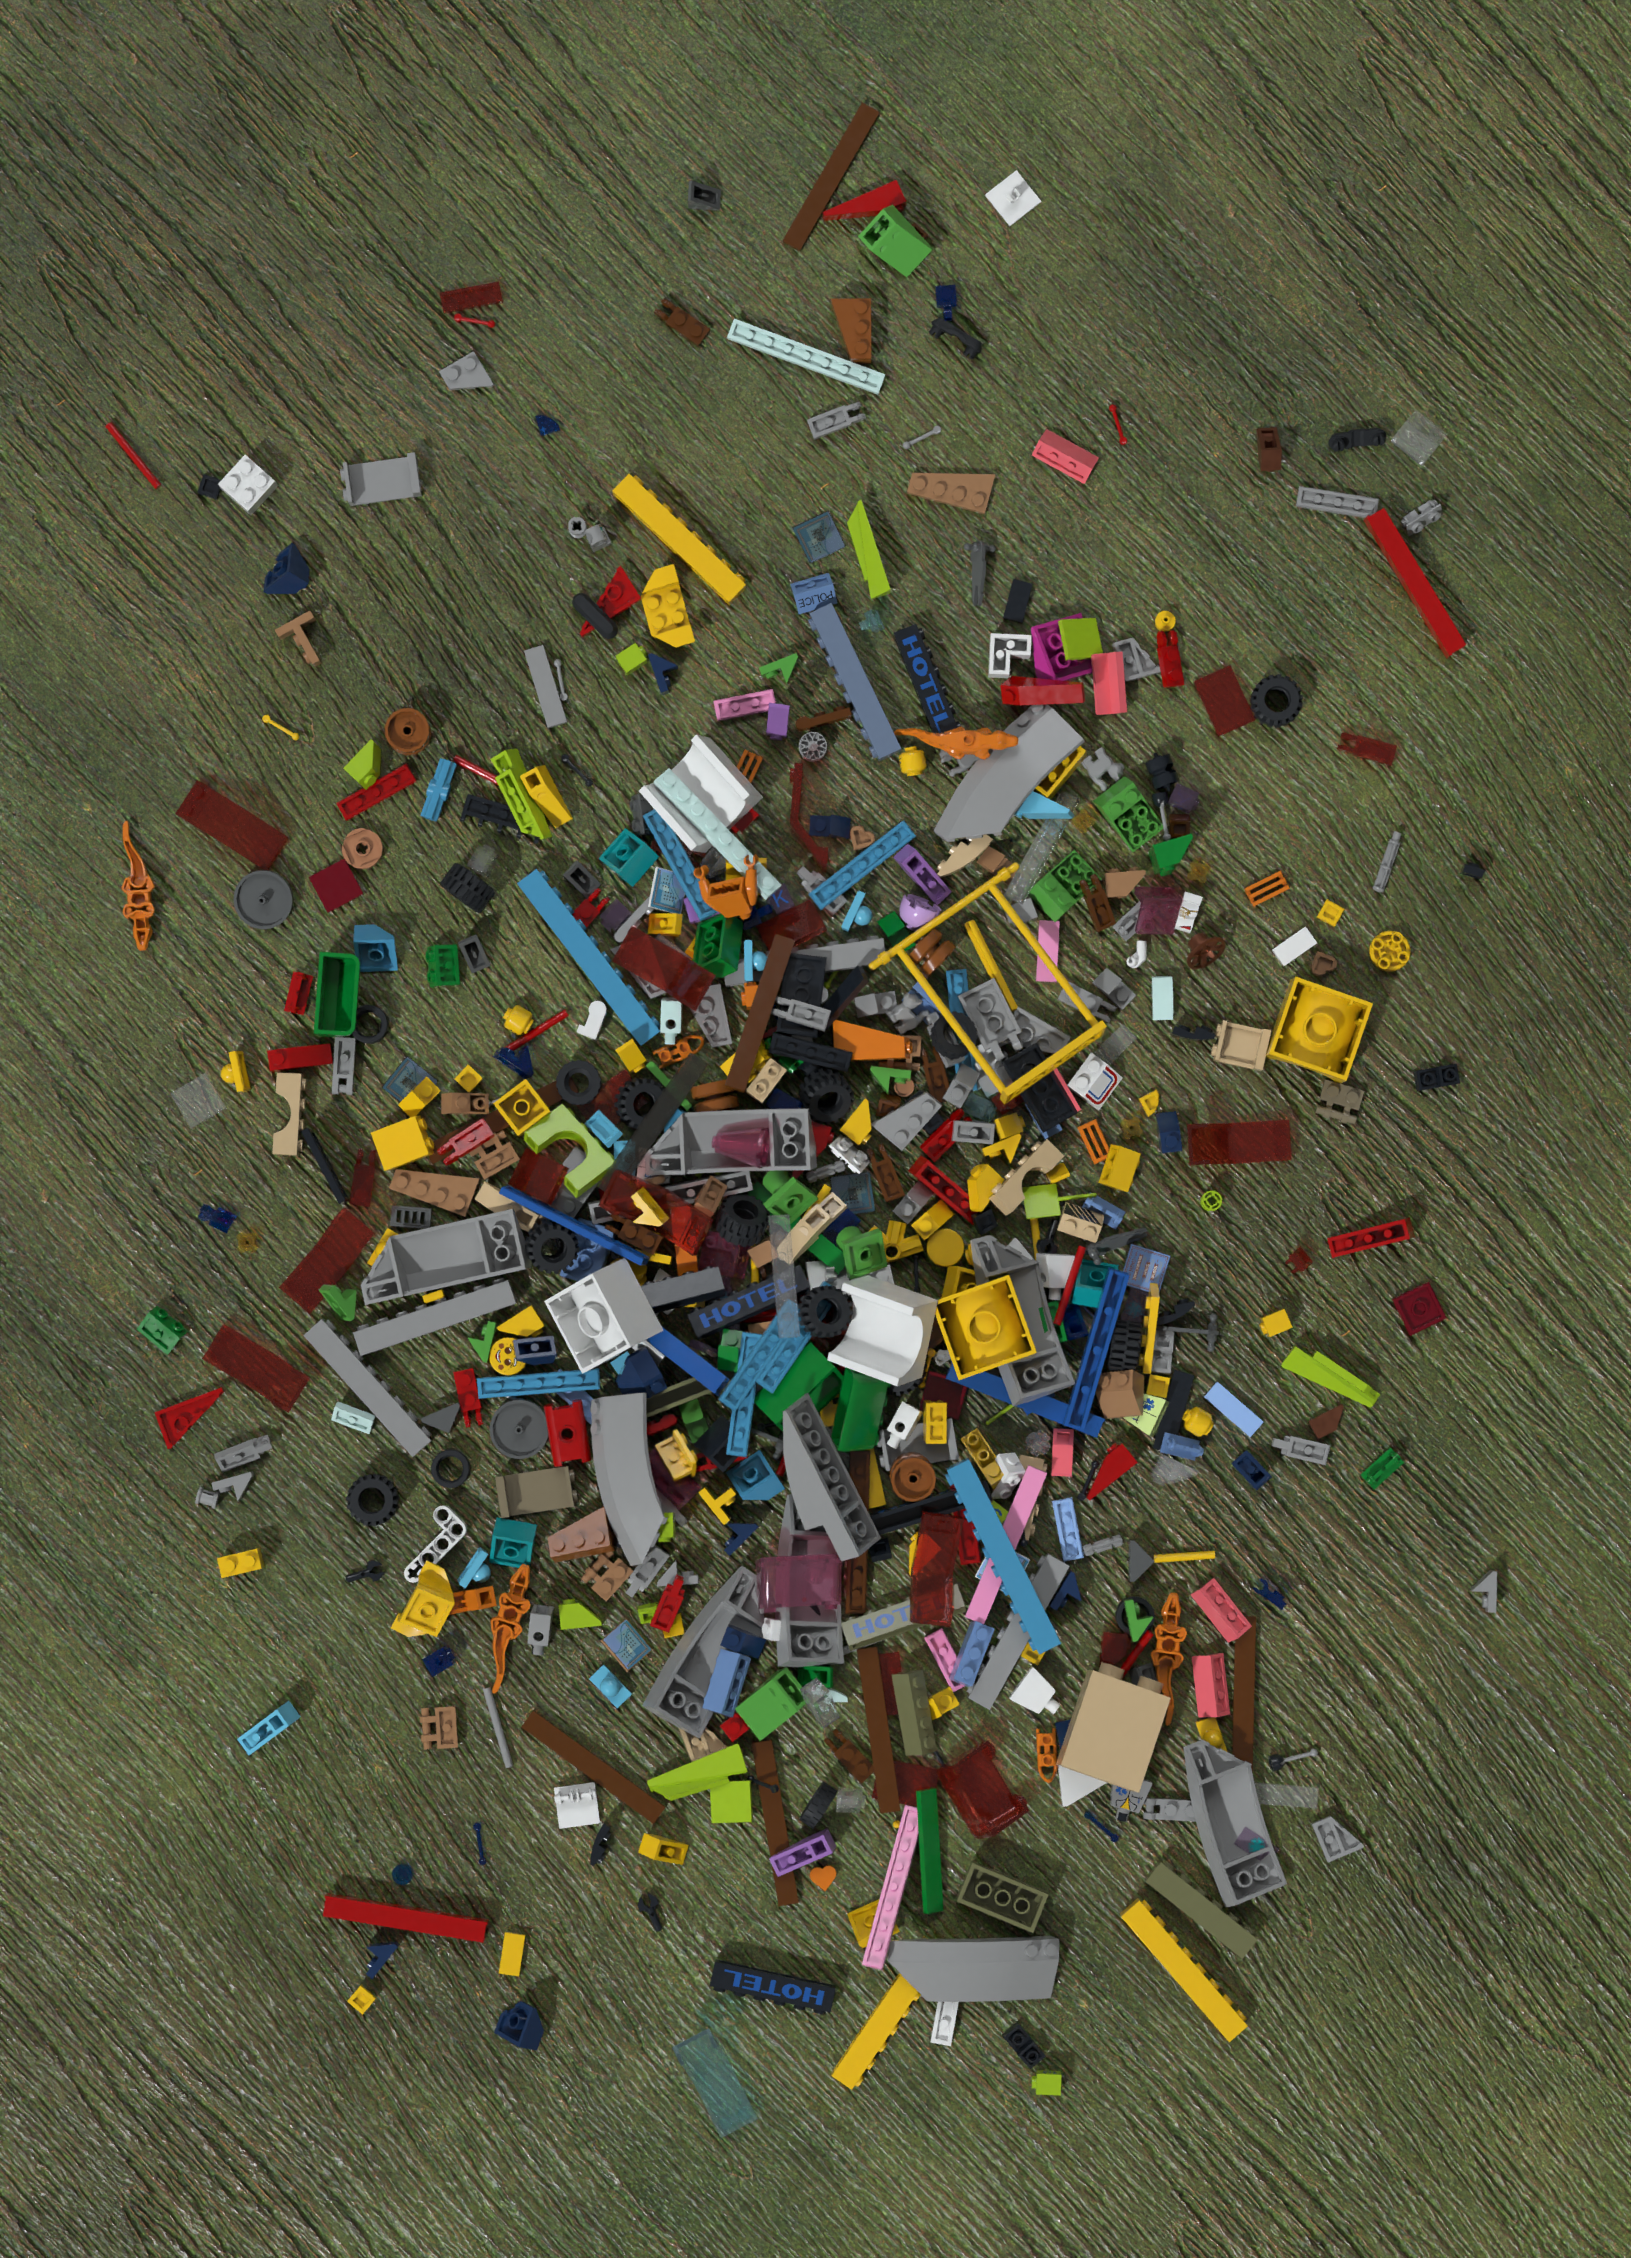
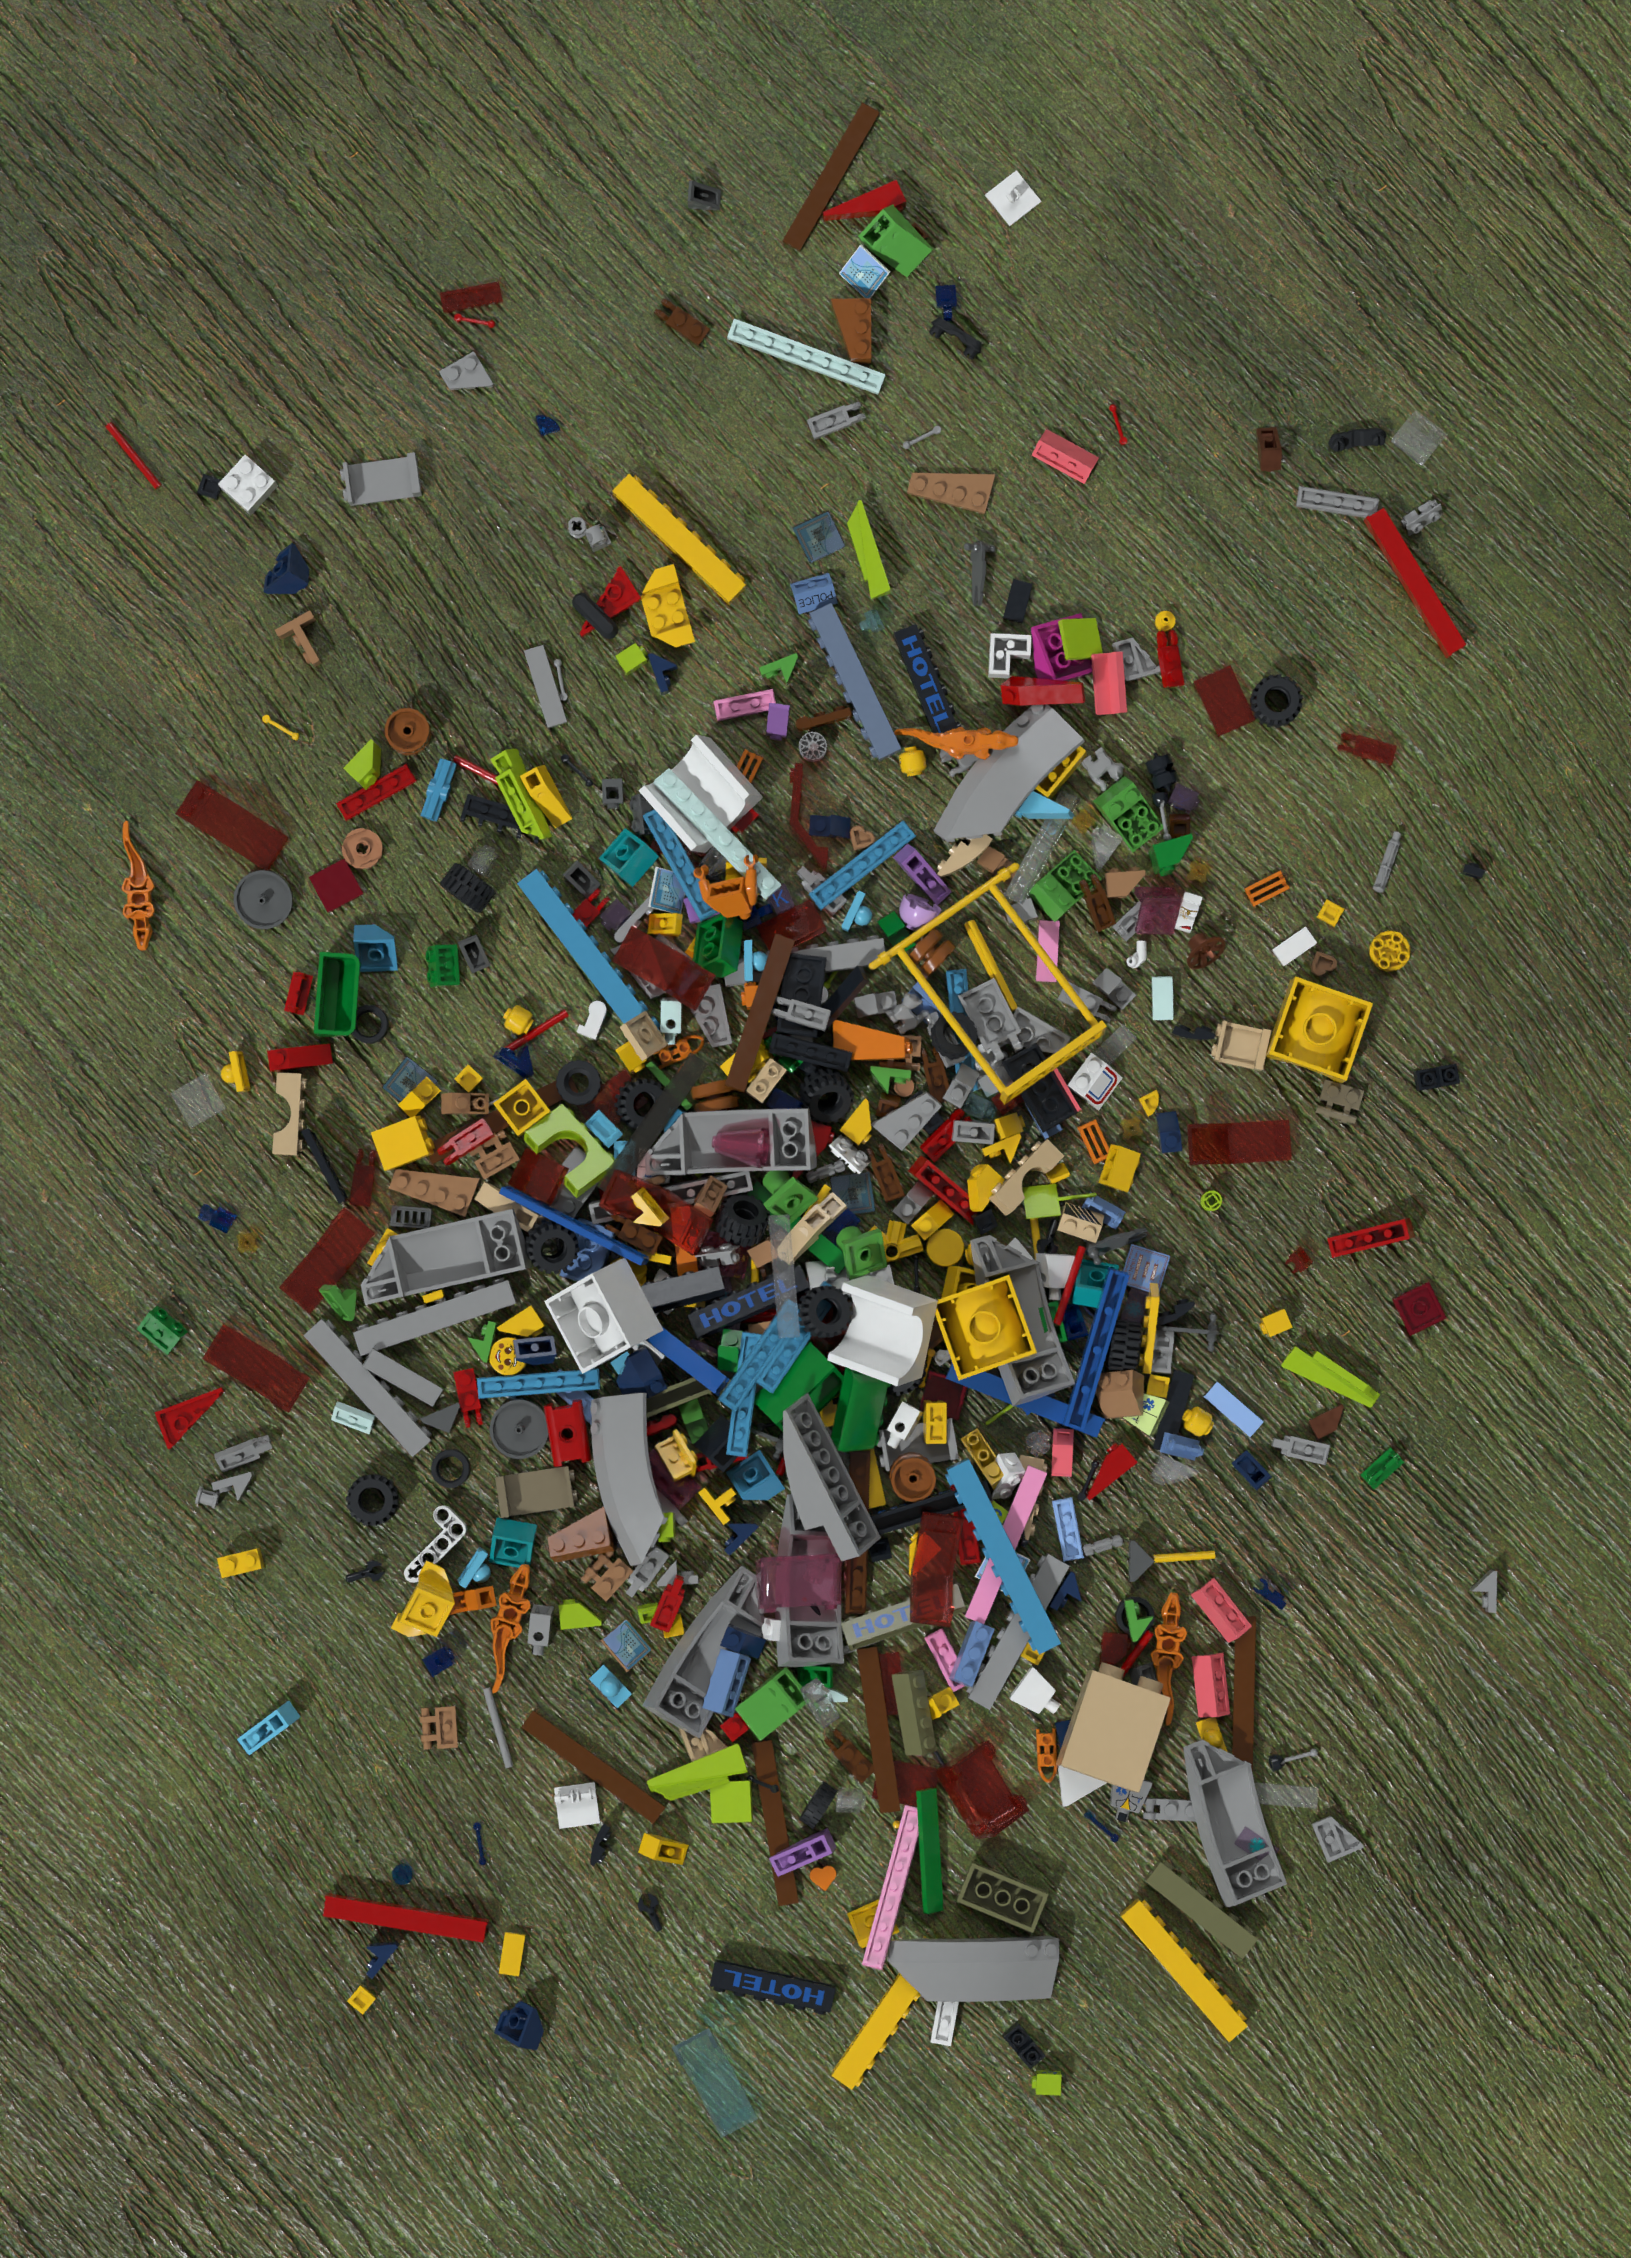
light grey plate [332,1037,356,1095] -> none
none -> light grey tile [362,1348,443,1407]
none -> dark grey brick [602,778,624,809]
none -> tan plate [620,1011,668,1061]
none -> light grey hinge [695,1243,740,1267]
none -> piece [839,244,890,298]
none -> clear slope [1090,824,1123,873]

